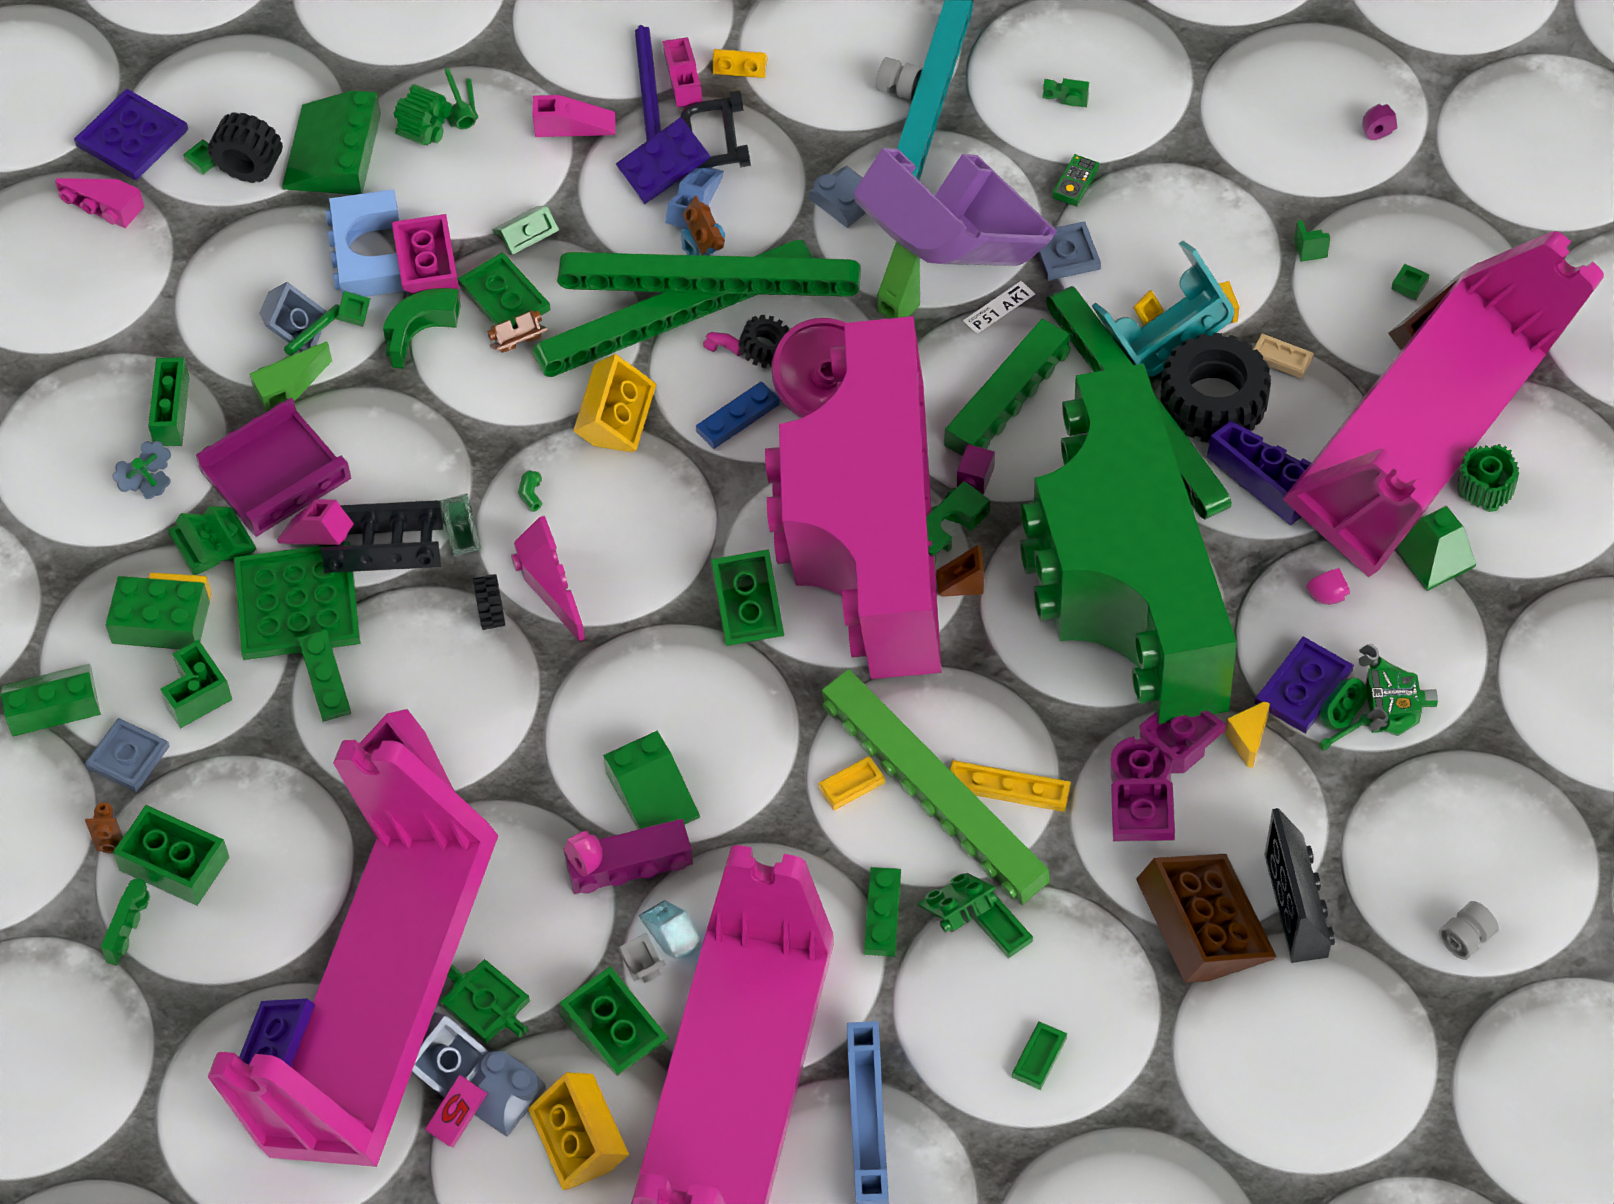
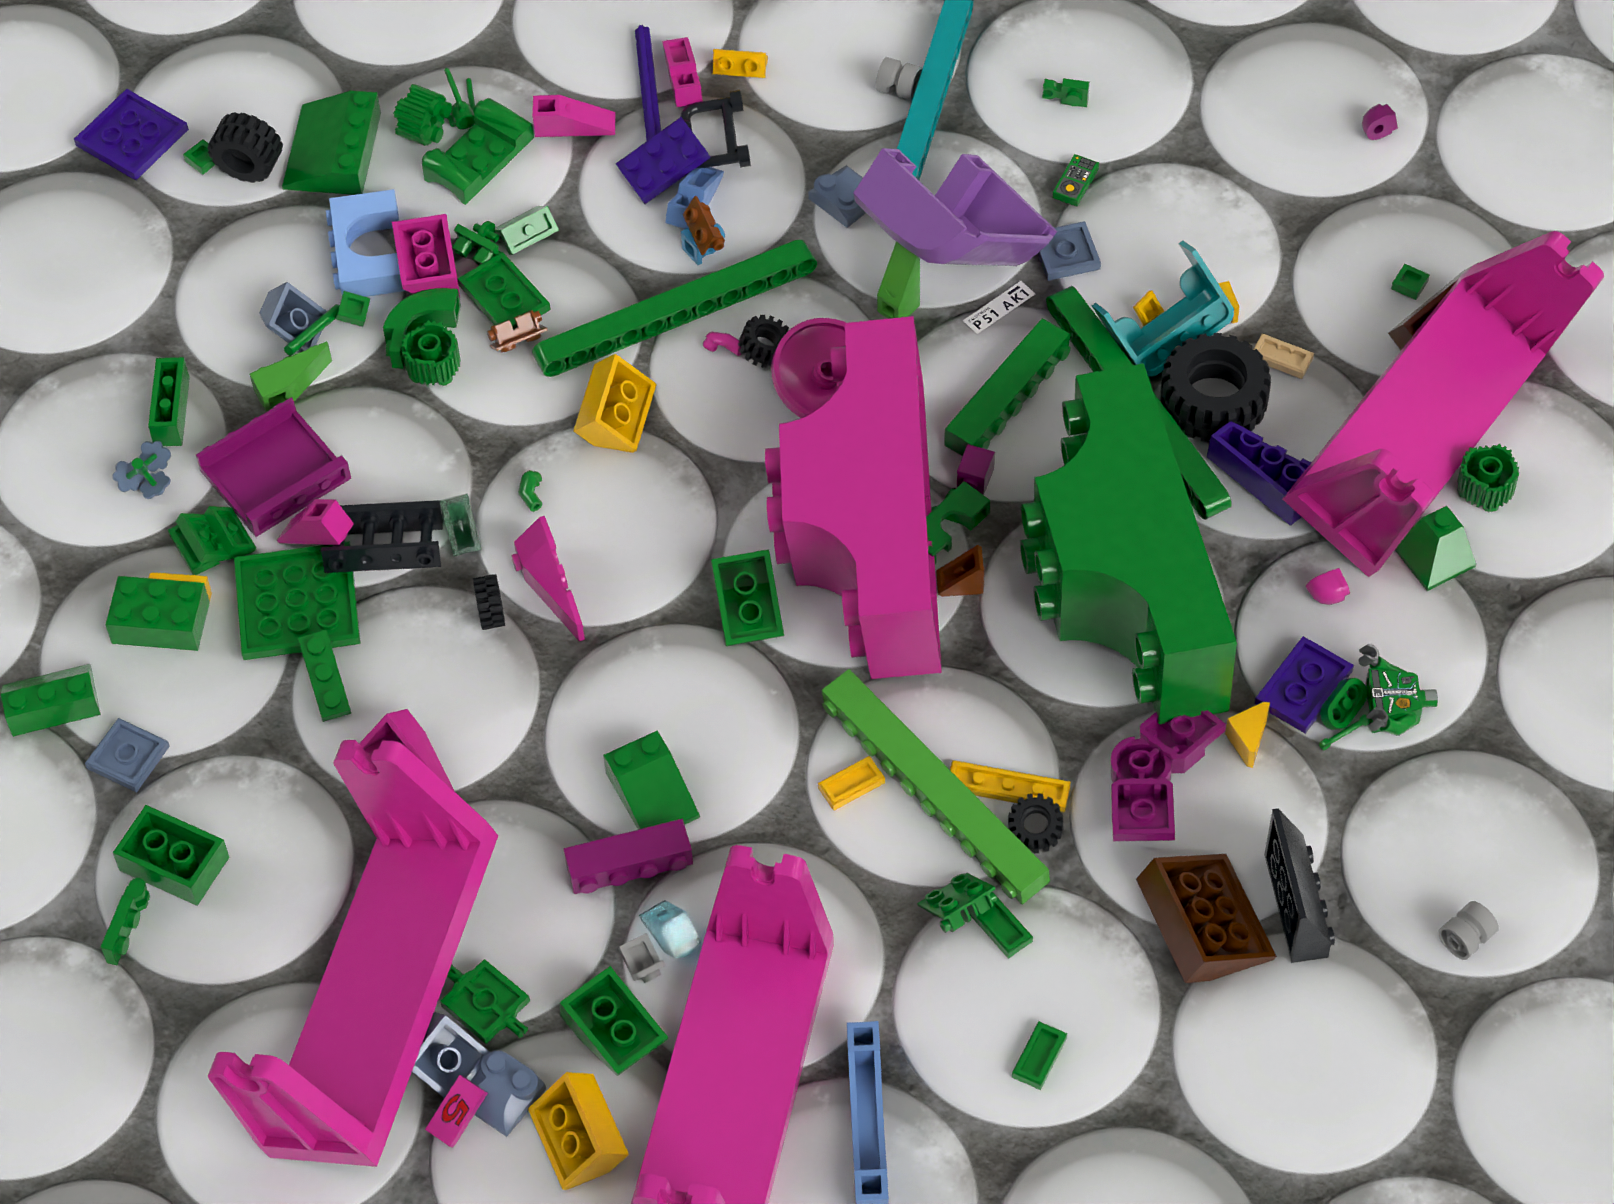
dark pink slope [55,178,144,229] -> none
dark orange hinge [85,802,123,853] -> none
green brick [160,640,233,729] -> none
dark purple plate [239,998,315,1067] -> none
green beam [557,252,861,297] -> none
dark pink piece [564,831,602,877] -> none
blue plate [696,381,780,449] -> none
green plate [864,867,901,957] -> none
green panel [1294,220,1331,262] -> none
none -> green brick [401,320,461,386]
none -> green piece [422,98,534,205]
none -> green hips [452,221,502,266]
none -> black tyre [1008,794,1064,853]

